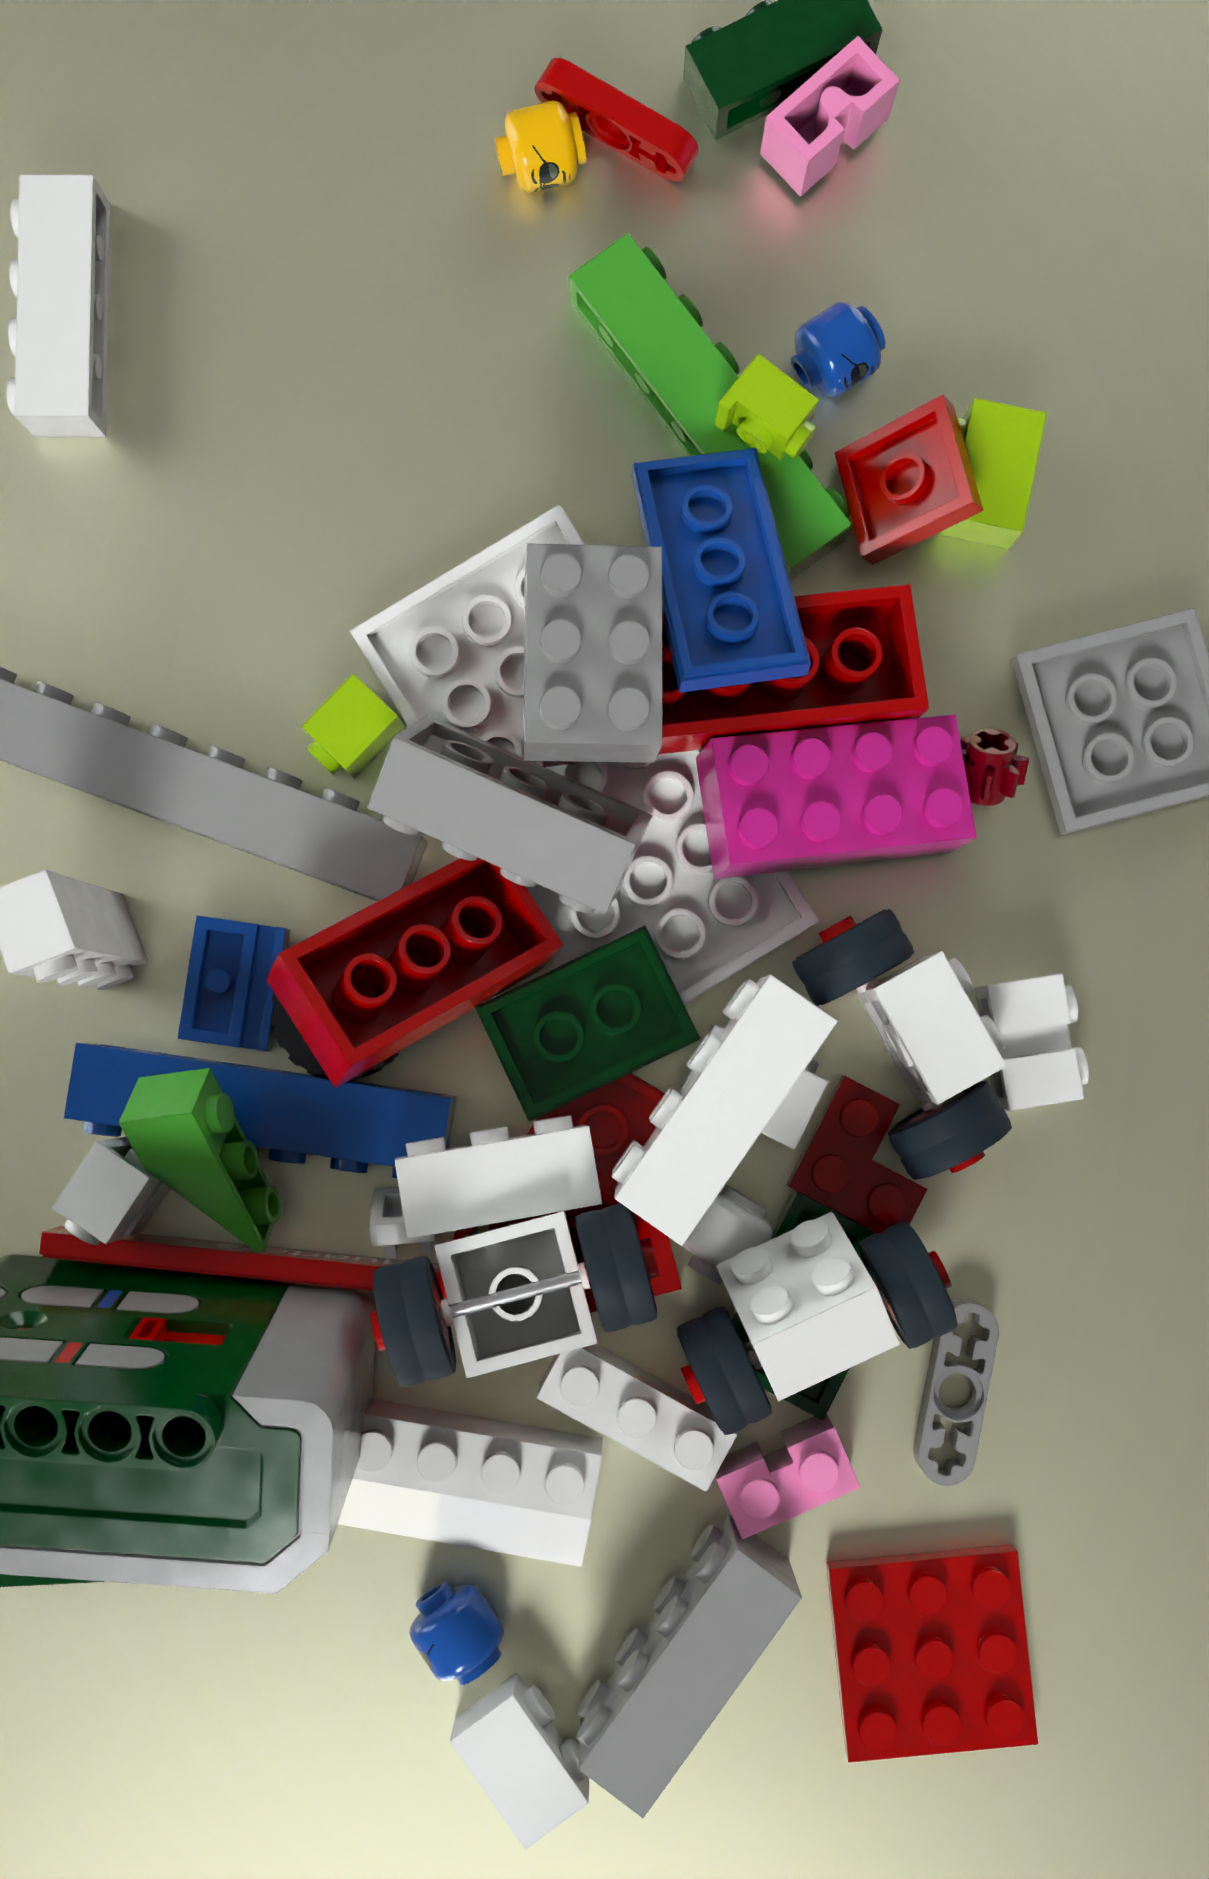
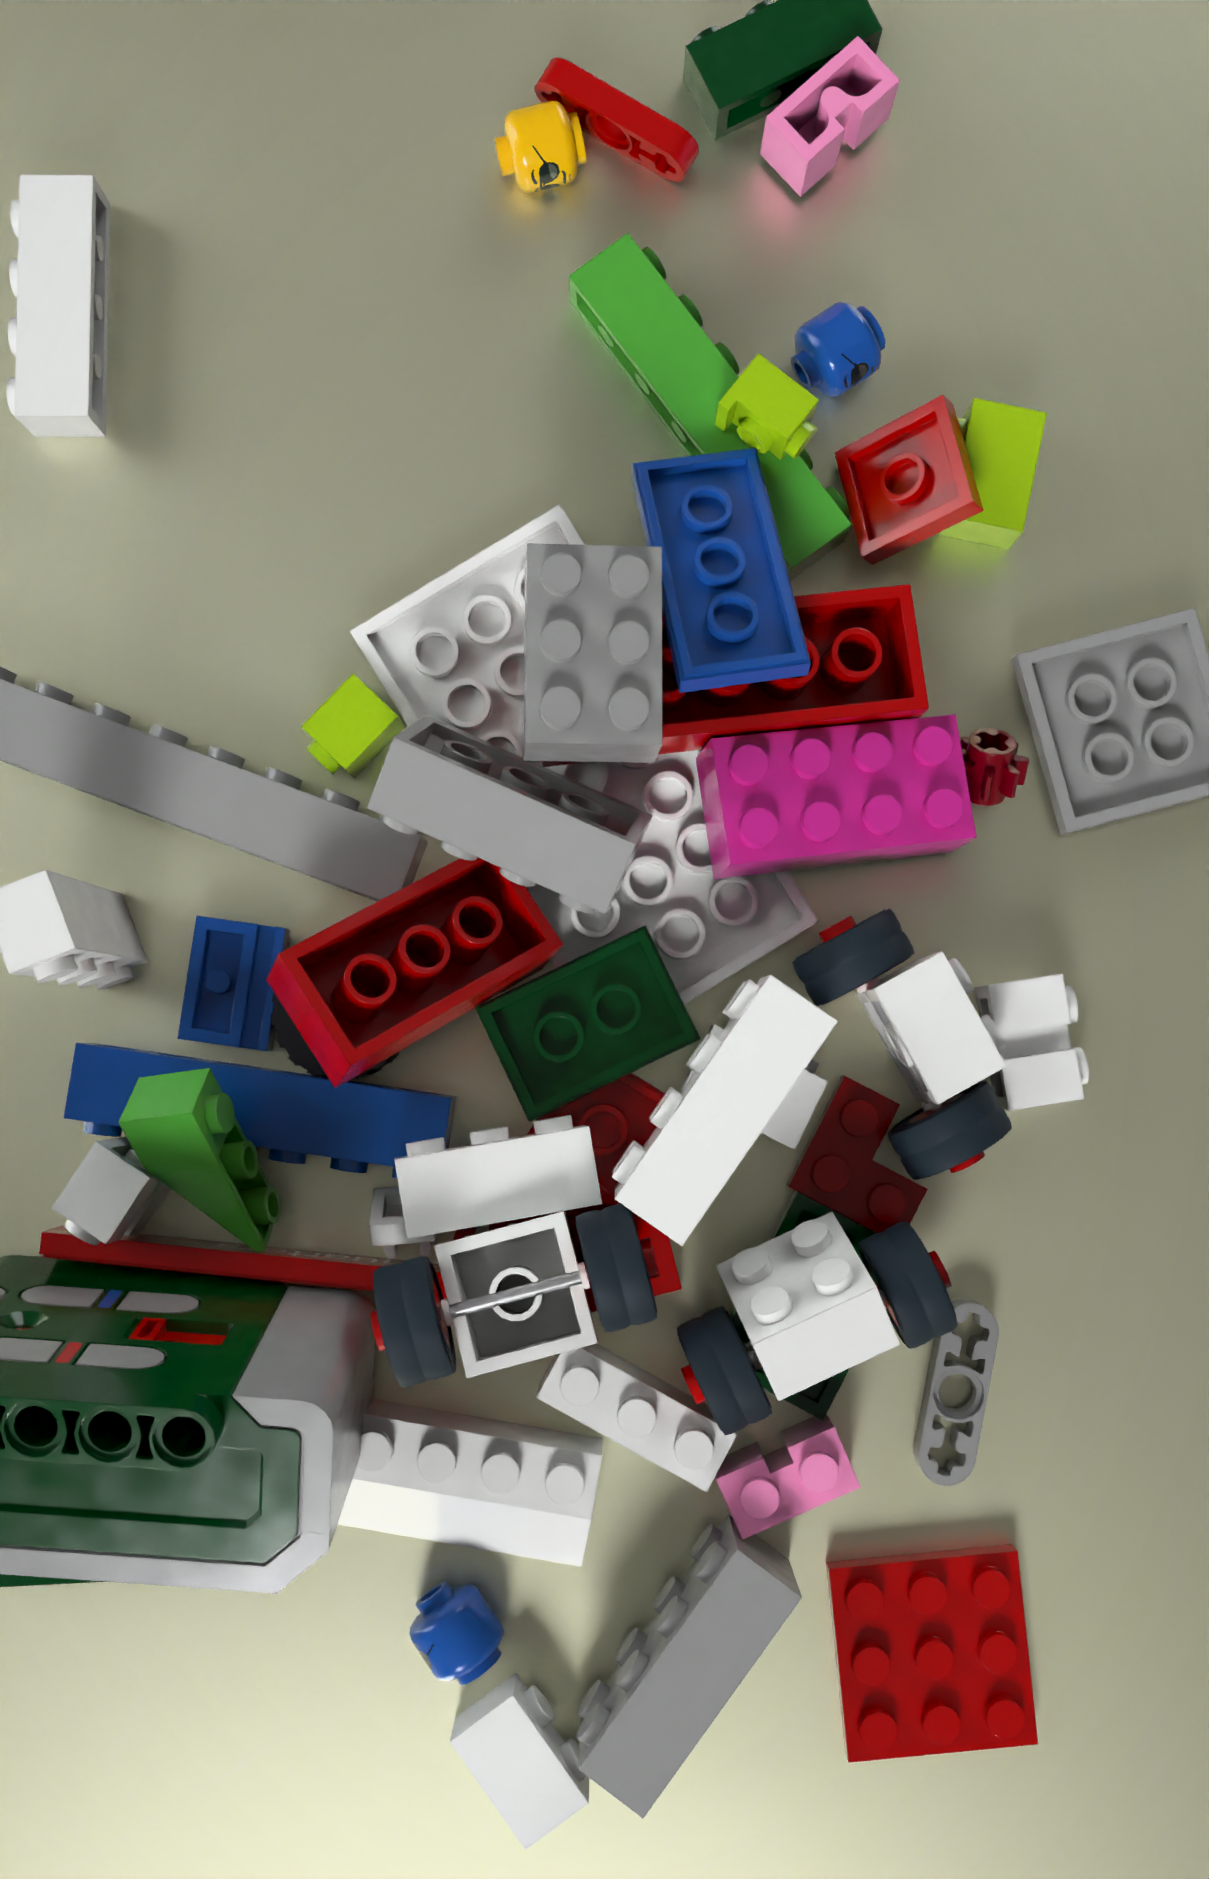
white head [683,1185,773,1284] -> none

